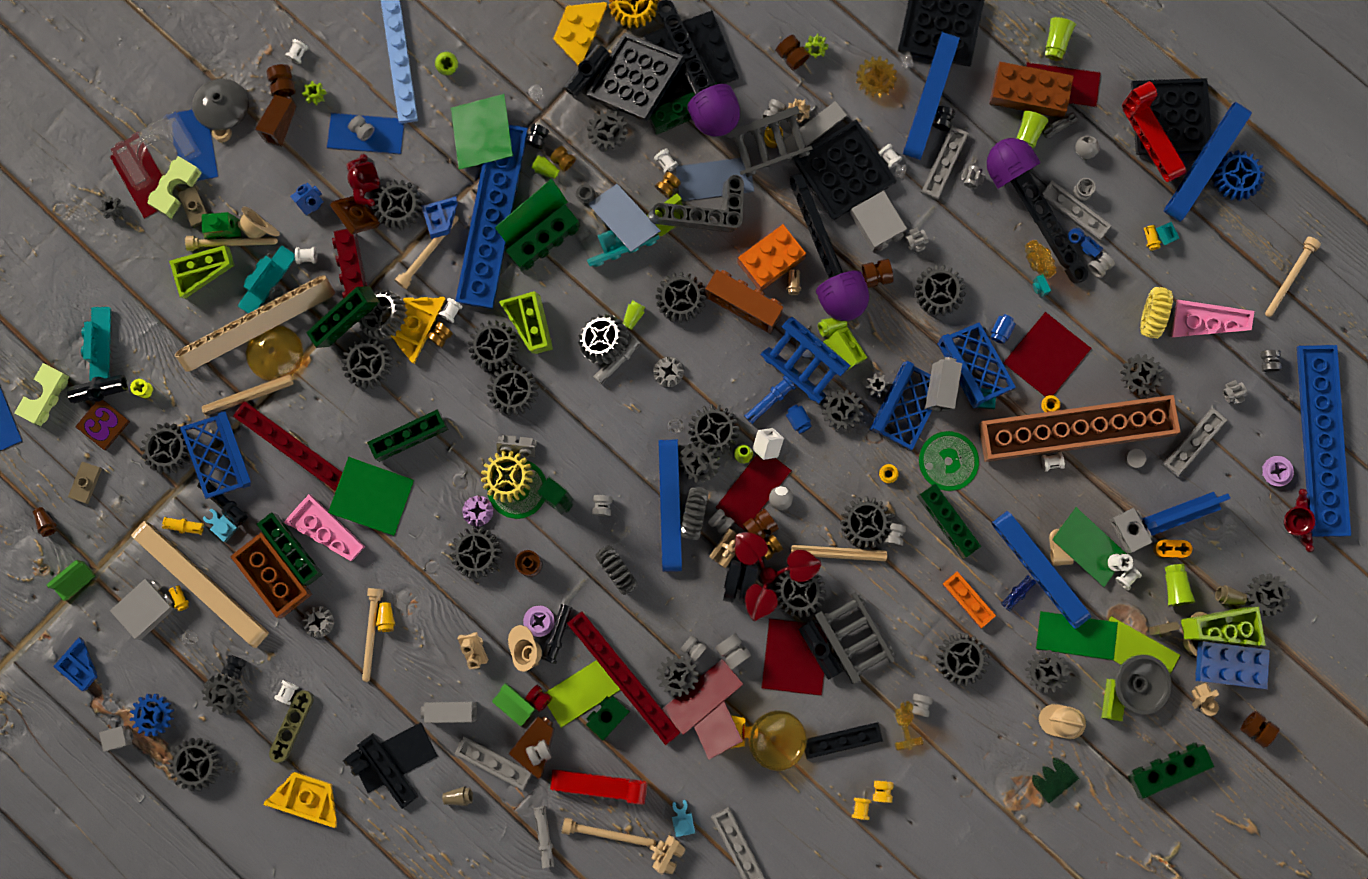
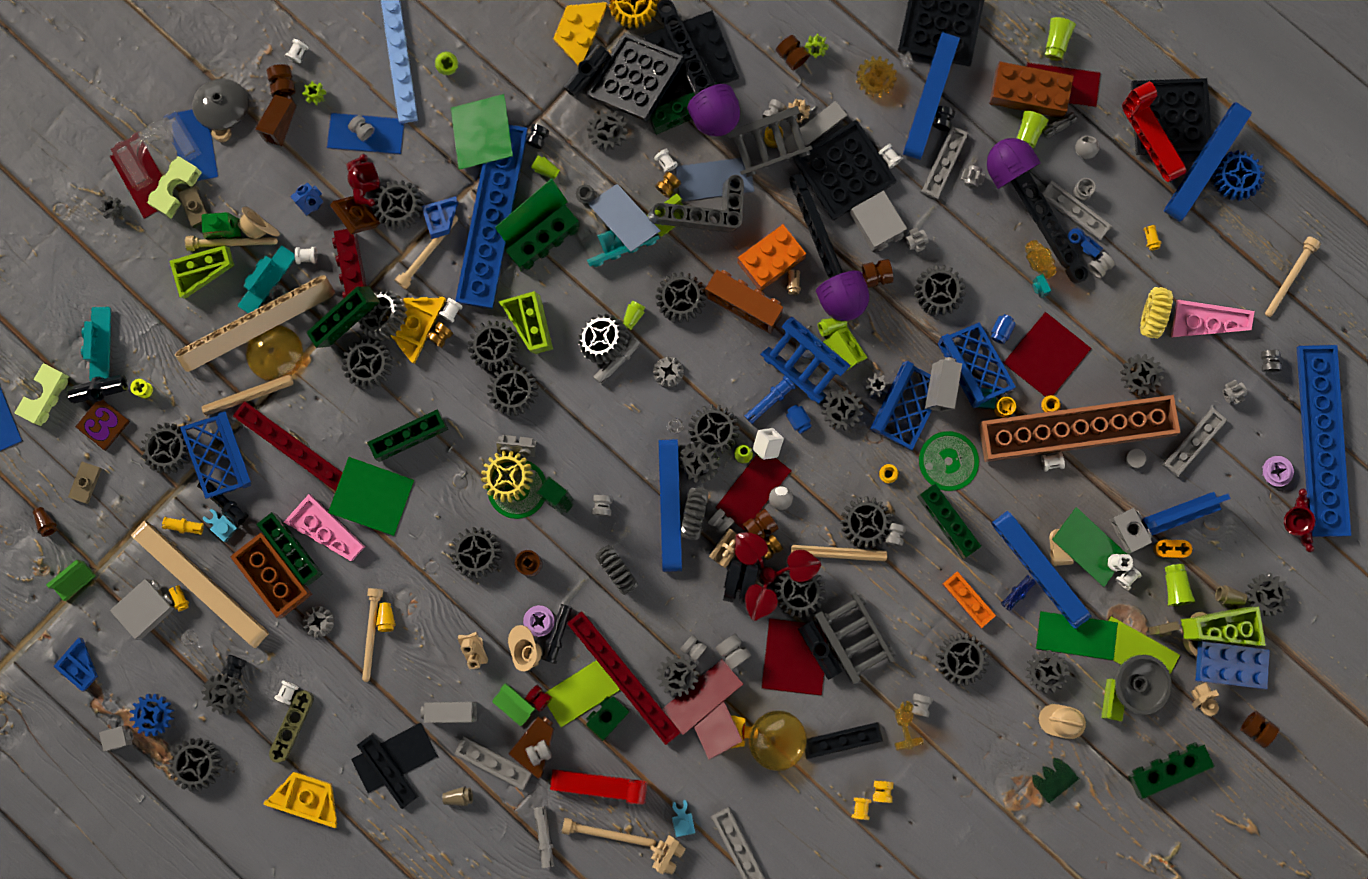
black wheel [343,749,370,777] -> none
lavender gear [462,495,493,526] -> none
clear hinge [527,84,543,101] -> none
pearl gold wheel [550,145,576,172] -> none
clear bush [894,163,906,181] -> none
teal plate [1156,222,1180,246] -> none
none -> yellow wheel [994,397,1016,418]

